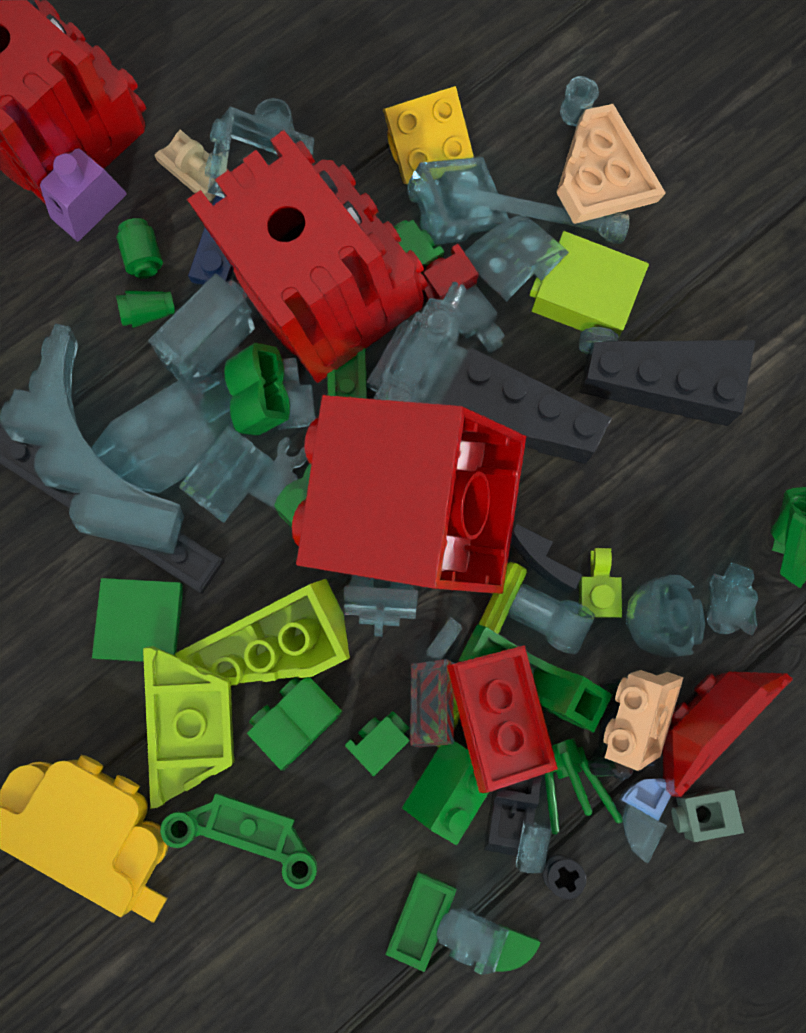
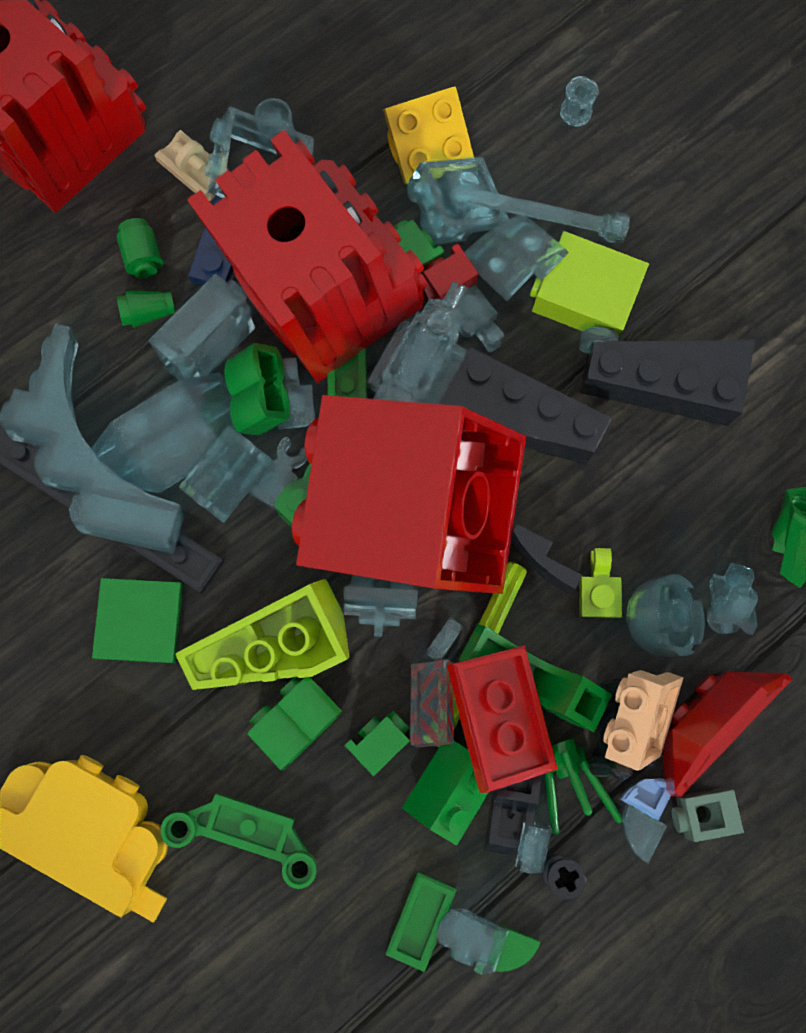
medium lavender torso [40,148,127,242] -> none
lime wing [143,646,234,809] -> none
clear light blue piece [508,583,595,654] -> none
light nougat plate [556,104,665,224] -> none

